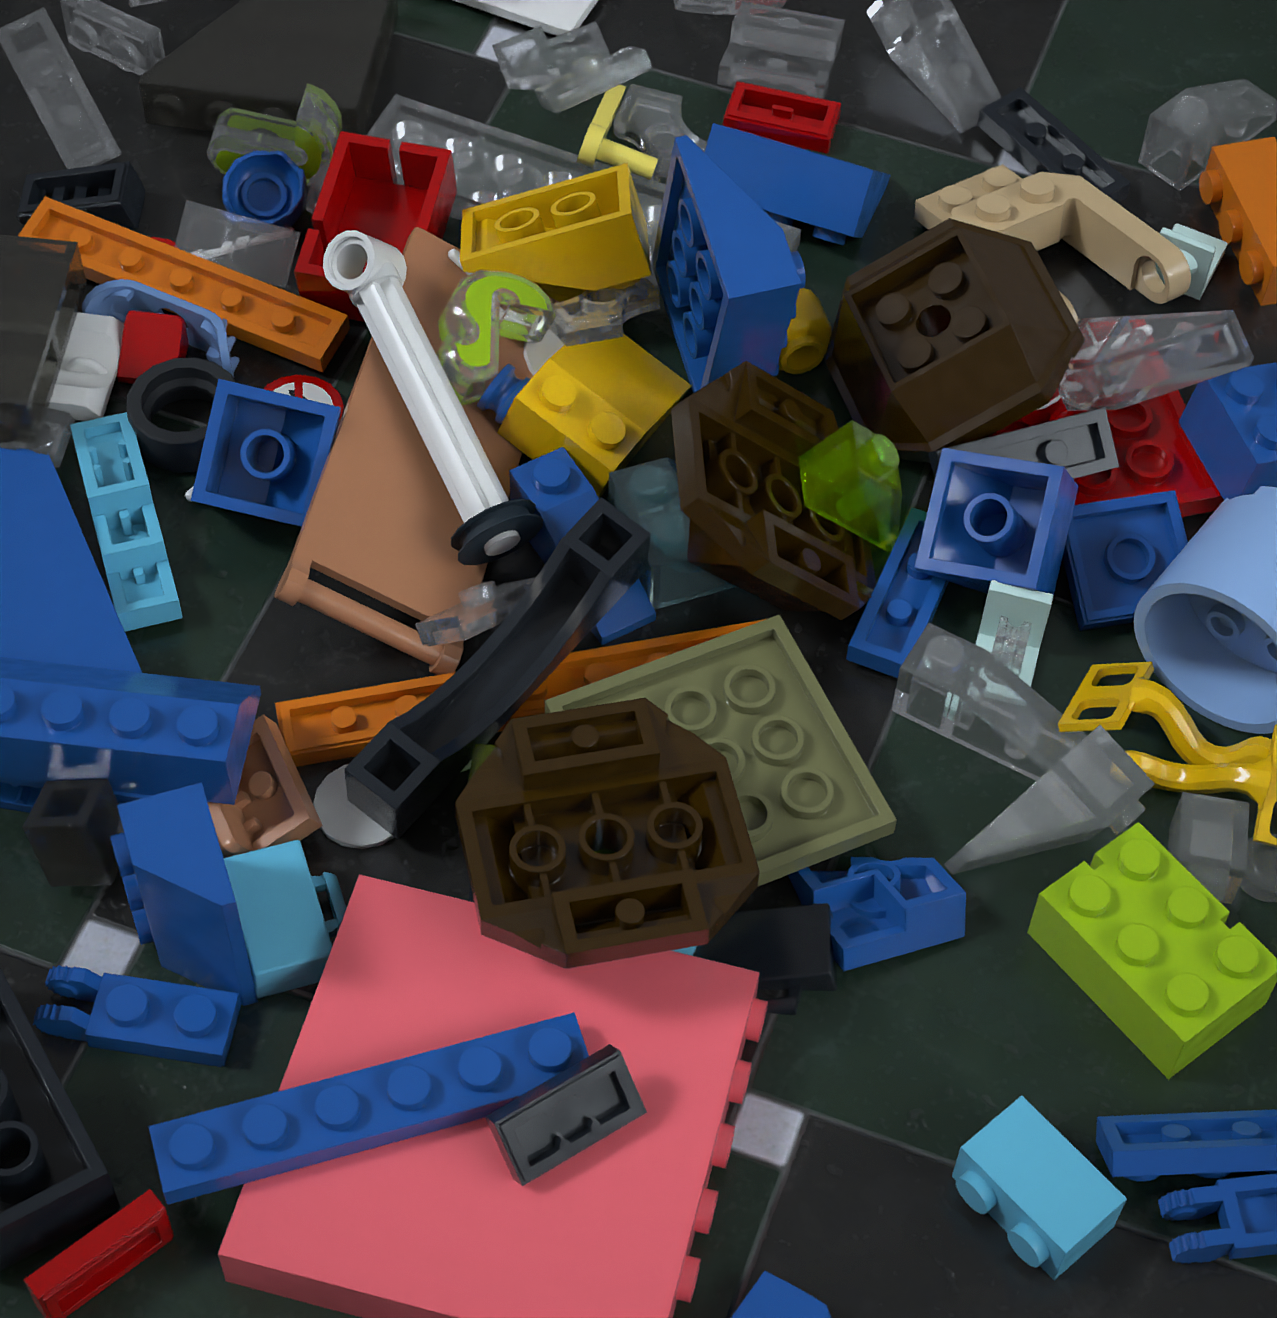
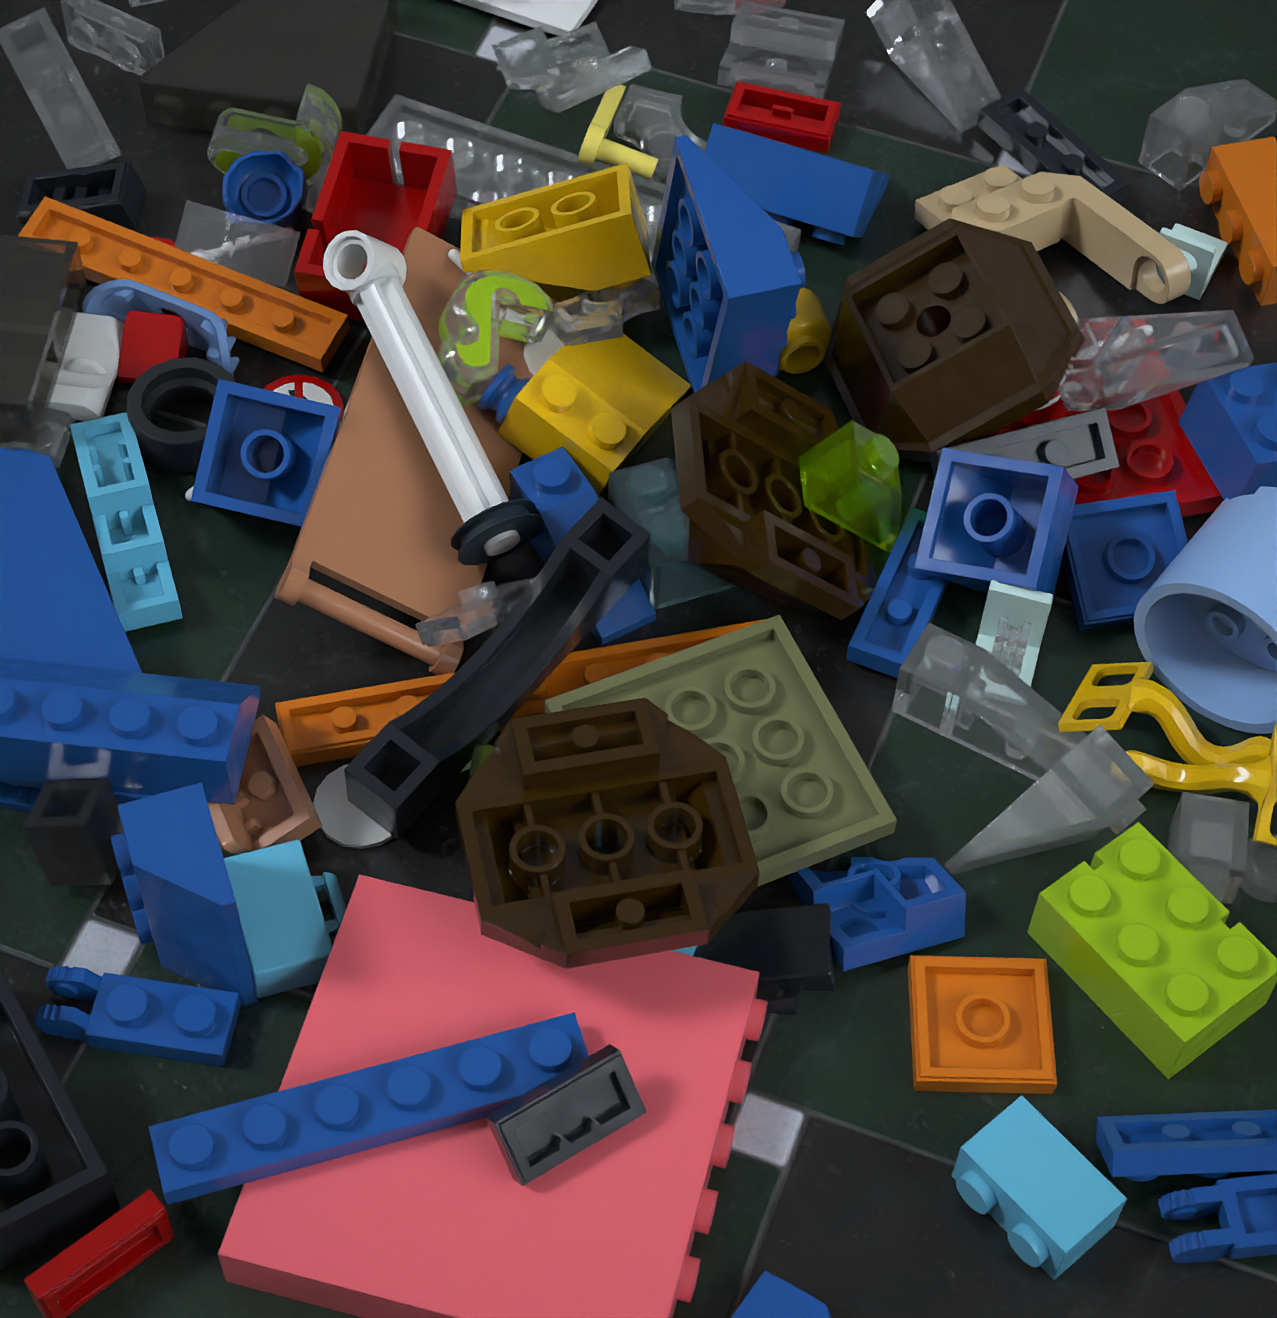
none -> orange tile [908,956,1057,1094]

